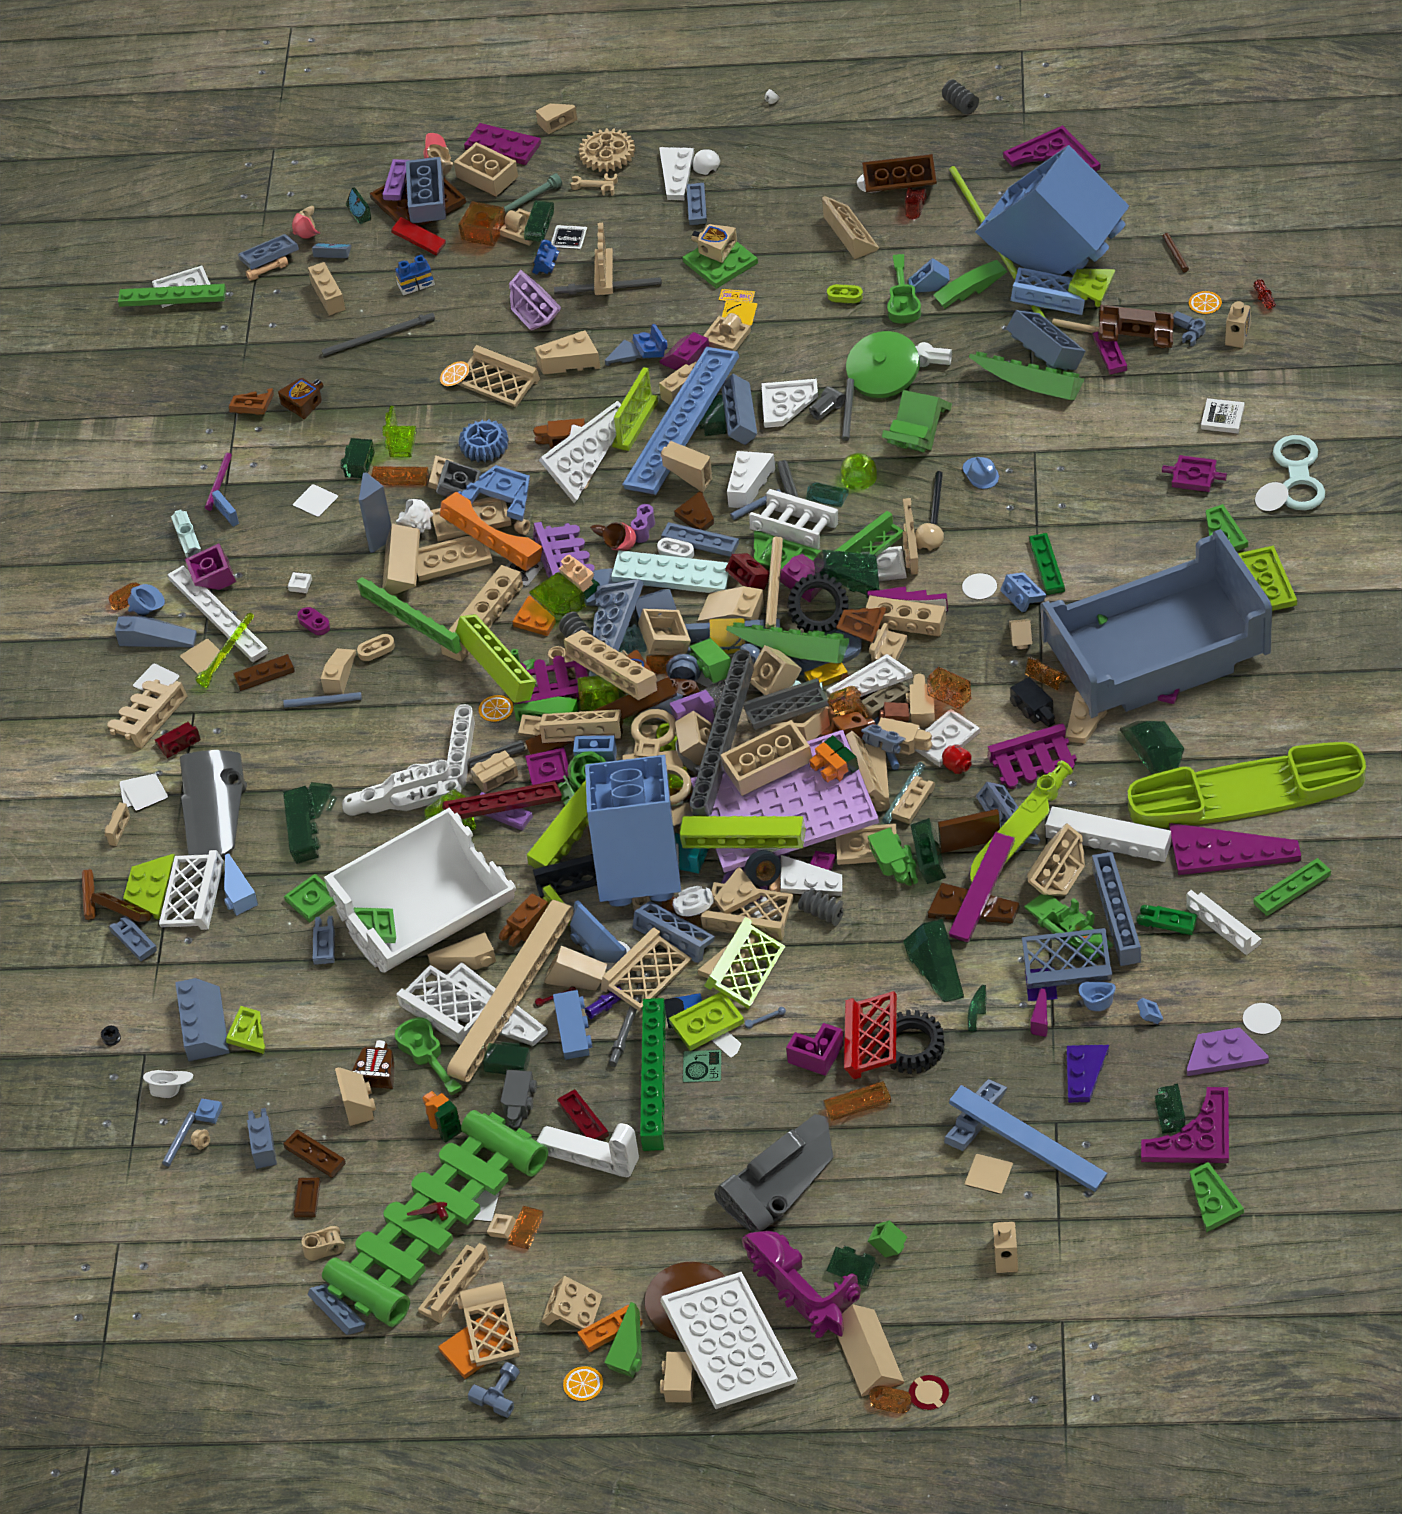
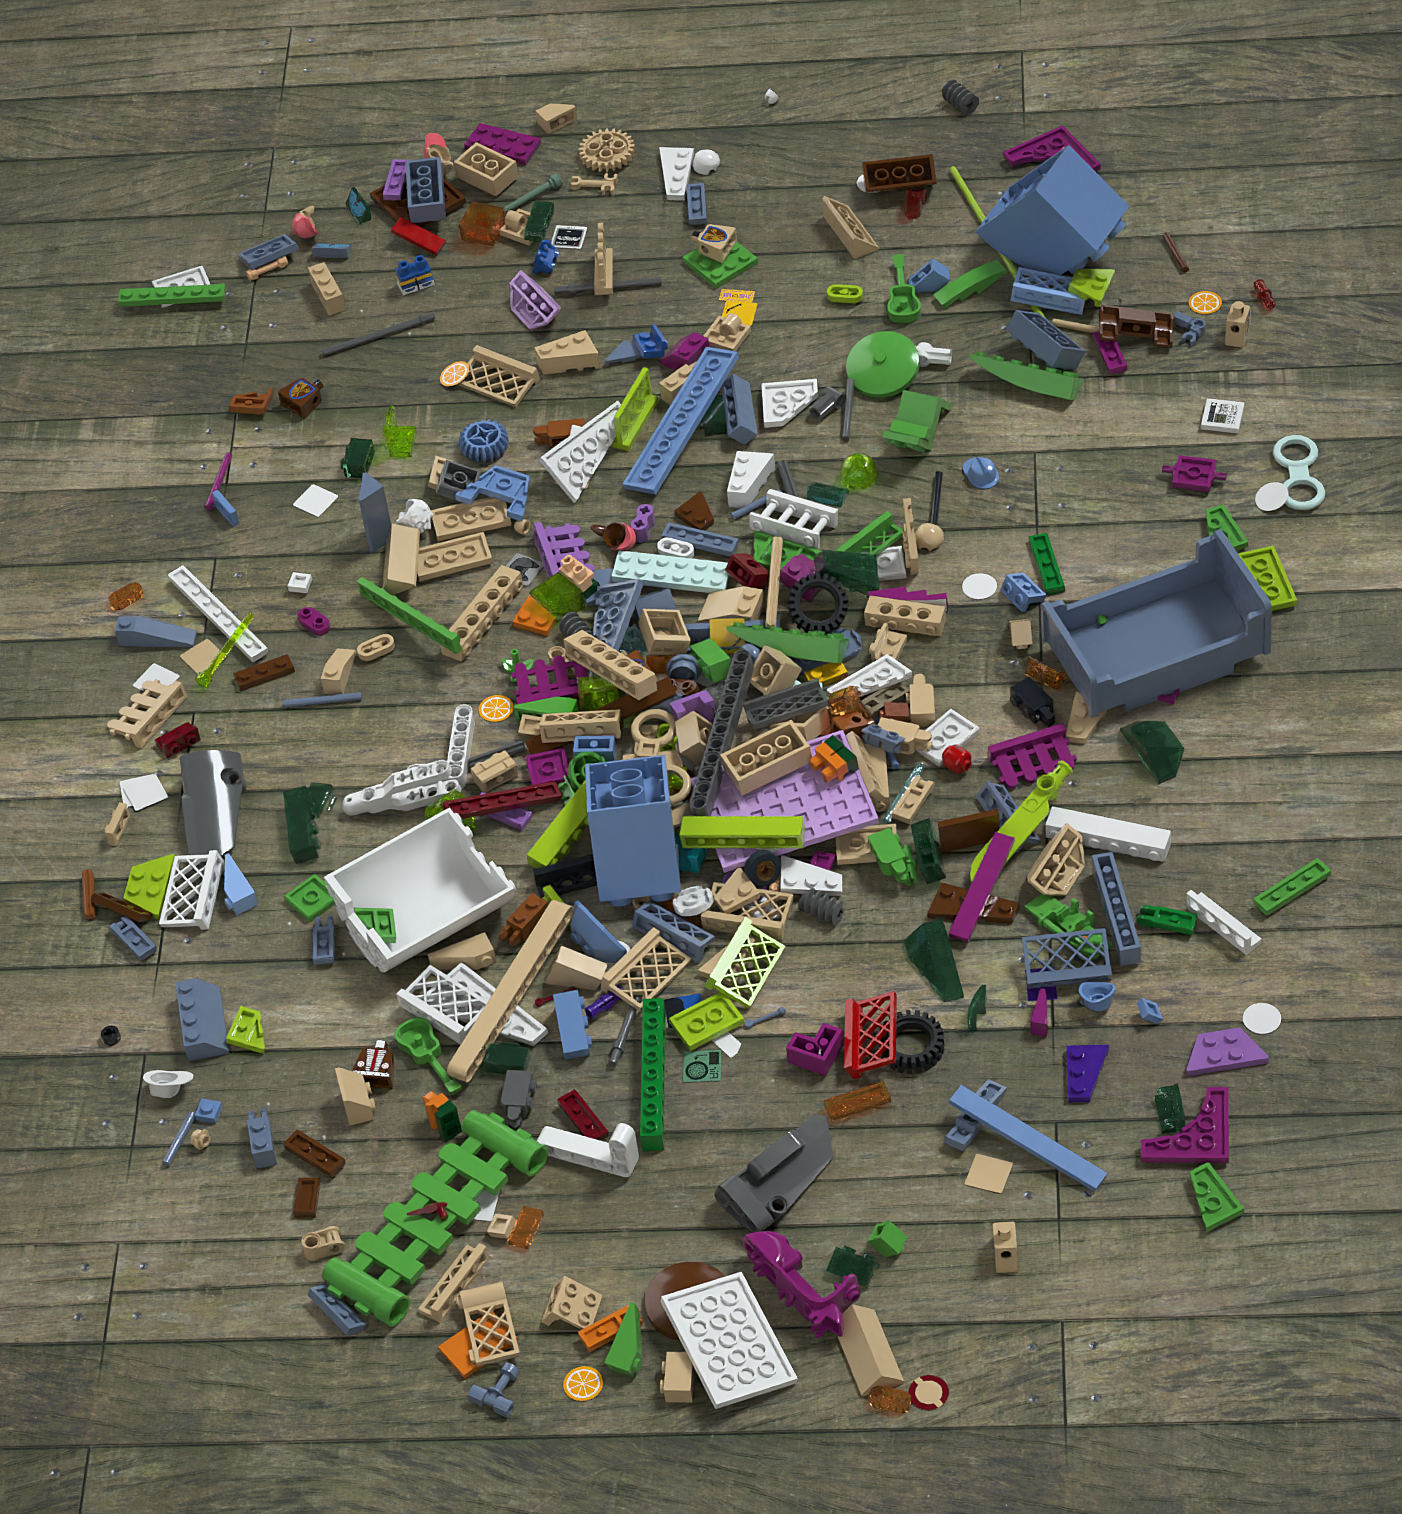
medium blue piece [128,584,165,616] -> none
light aqua piece [171,510,201,558] -> none
magenta slope [185,543,236,590] -> none
clear orange plate [371,466,429,485] -> none
orange arch [440,492,542,571] -> none
lime brick [455,614,536,703] -> none
tan slope [661,441,712,493] -> none
dark orange wing [836,607,887,643] -> none
clear orange brick [927,667,971,710] -> none
lime piece [1128,742,1366,829] -> none
magenta wing [1169,823,1301,875] -> none

